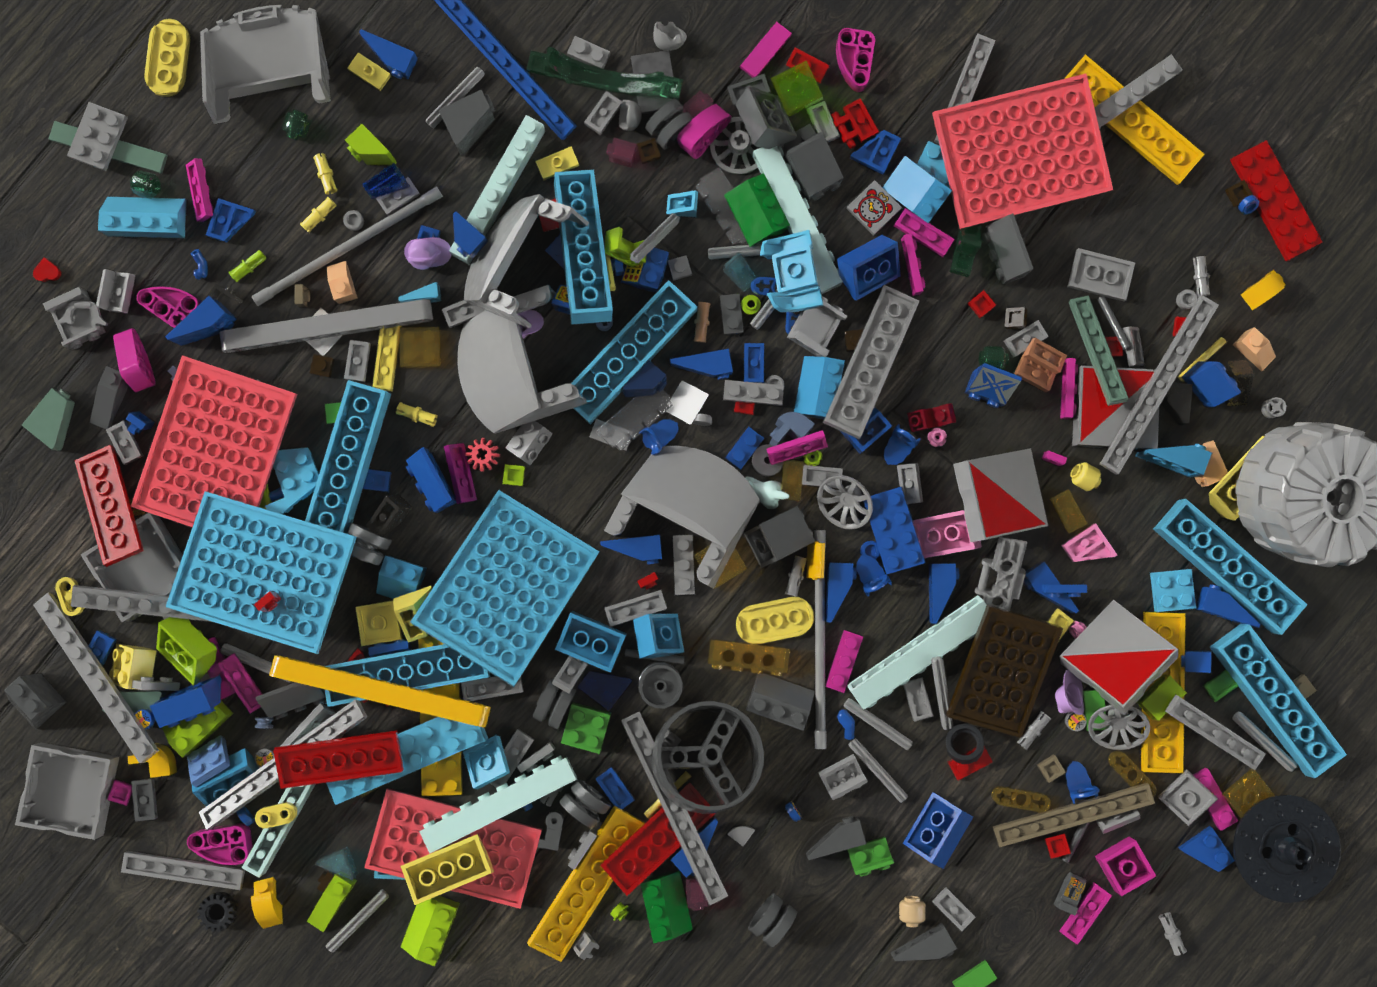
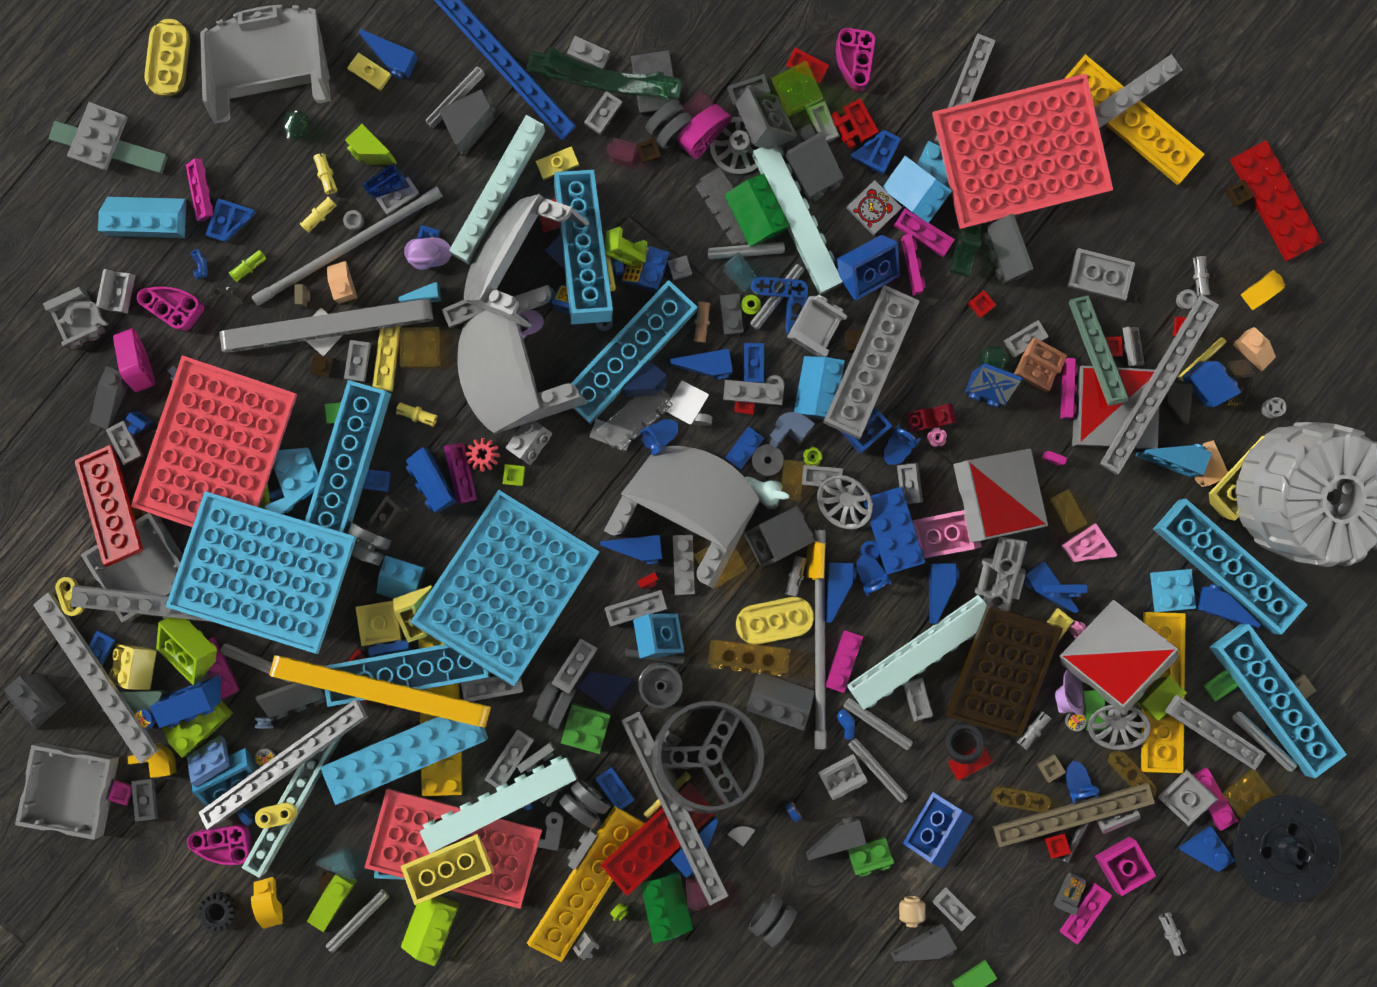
sand green slope [22,388,75,451] -> none
red tile [33,257,61,282] -> none
light grey plate [121,851,245,890] -> none
clear green head [130,171,161,199] -> none
light grey plate [132,677,180,691] -> none
blue slope [165,296,237,346] -> none
dark pink tile [217,652,263,714] -> none
red plate [254,591,281,612] -> none
red plate [273,731,404,789] -> none
light grey plate [280,703,335,747] -> none
blue slope [453,211,488,259] -> none
medium azure plate [463,735,510,789] -> none
dark azure slope [555,611,627,673] -> none
light grey hair [619,100,642,131] -> none
light grey axle [630,214,680,263] -> none
light grey hair [653,22,687,51] -> none
medium azure slope [666,190,698,217] -> none
dark pink tile [740,22,792,78] -> none
medium azure piece [760,230,823,312] -> none
dark pink tile [766,430,827,465] -> none
light grey axle [931,656,953,730] -> none
plate [1005,307,1027,329] -> none
light yellow head [1070,462,1101,491] -> none
dark grey bar [1098,296,1131,350] -> none
blue slope [1181,651,1212,673] -> none
blue tile [1238,195,1259,215] -> none

